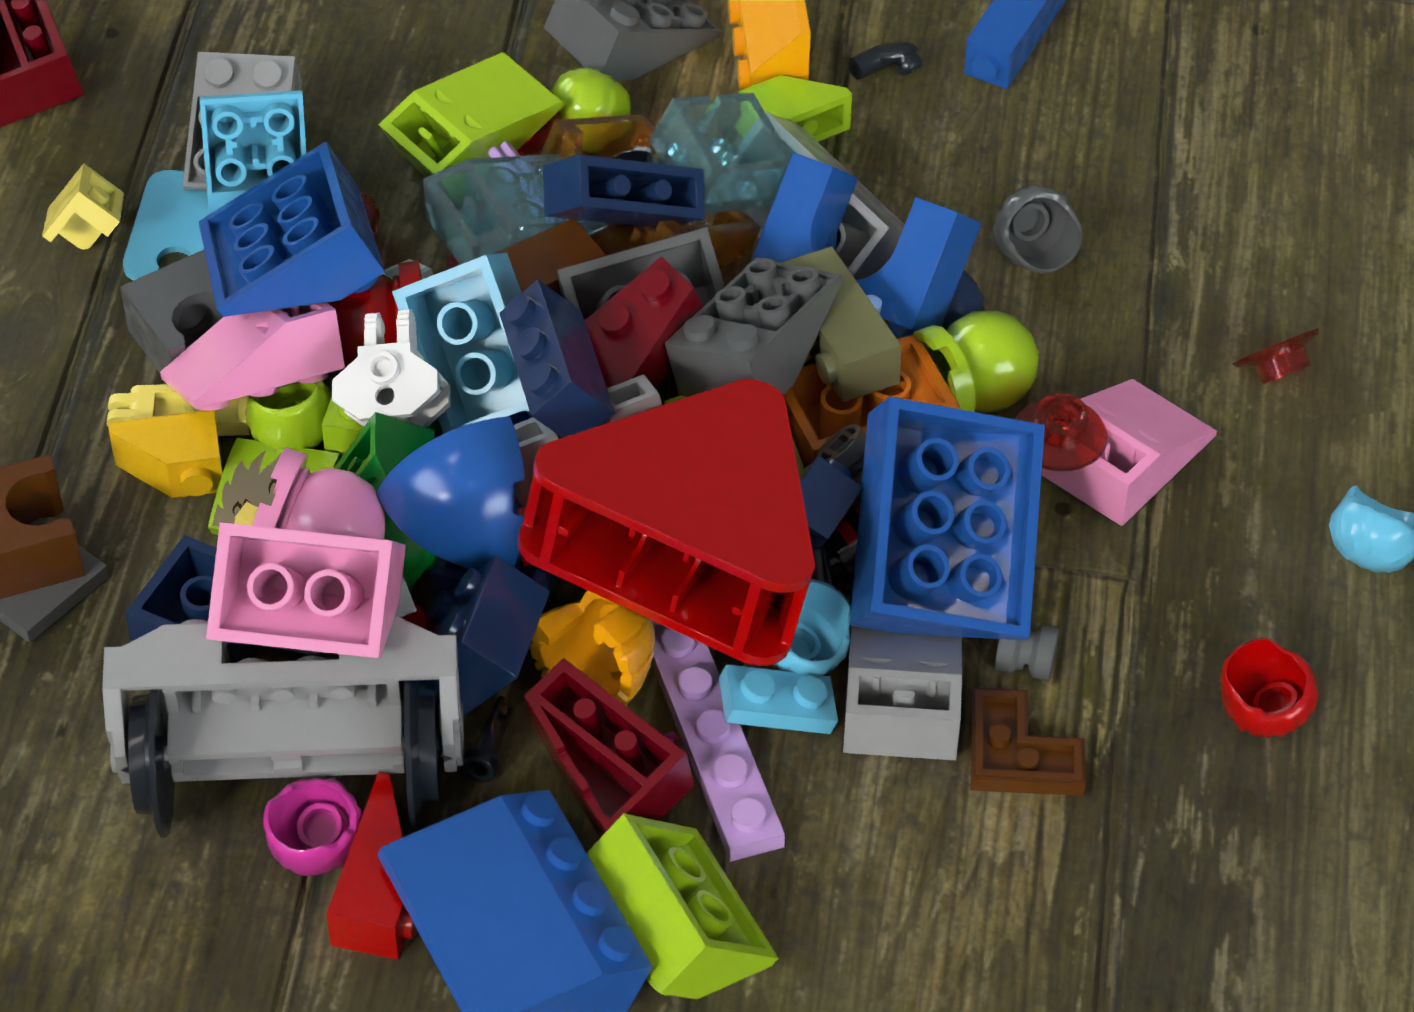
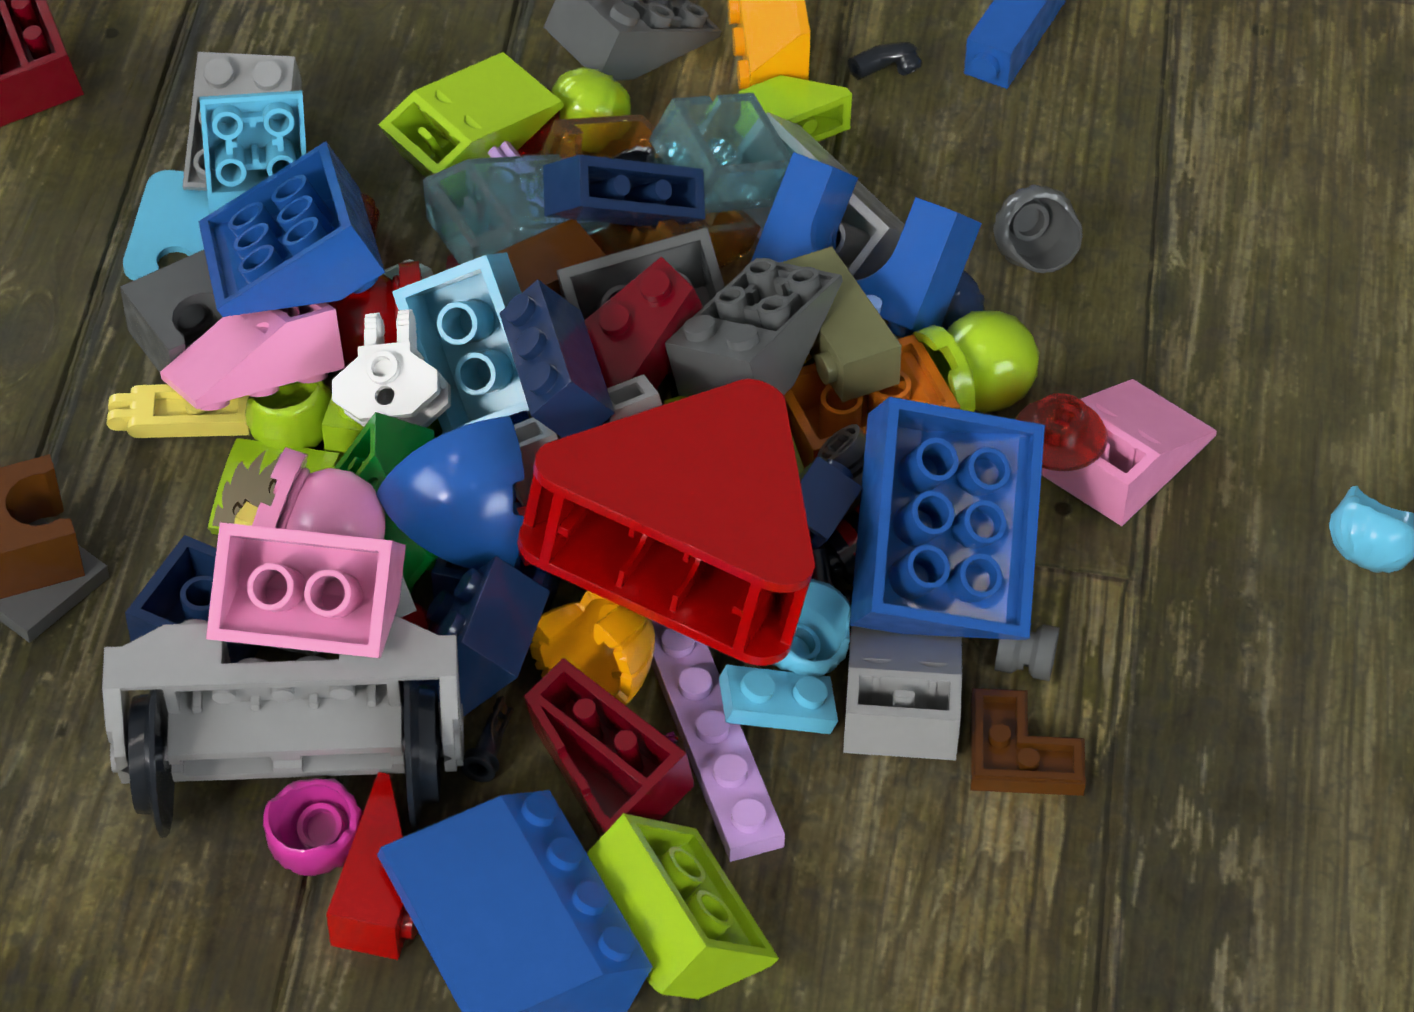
light yellow panel [42,163,124,249] -> none
yellow slope [108,410,223,498] -> none
red hair [1221,638,1319,738] -> none
clear red piece [1232,328,1319,385] -> none

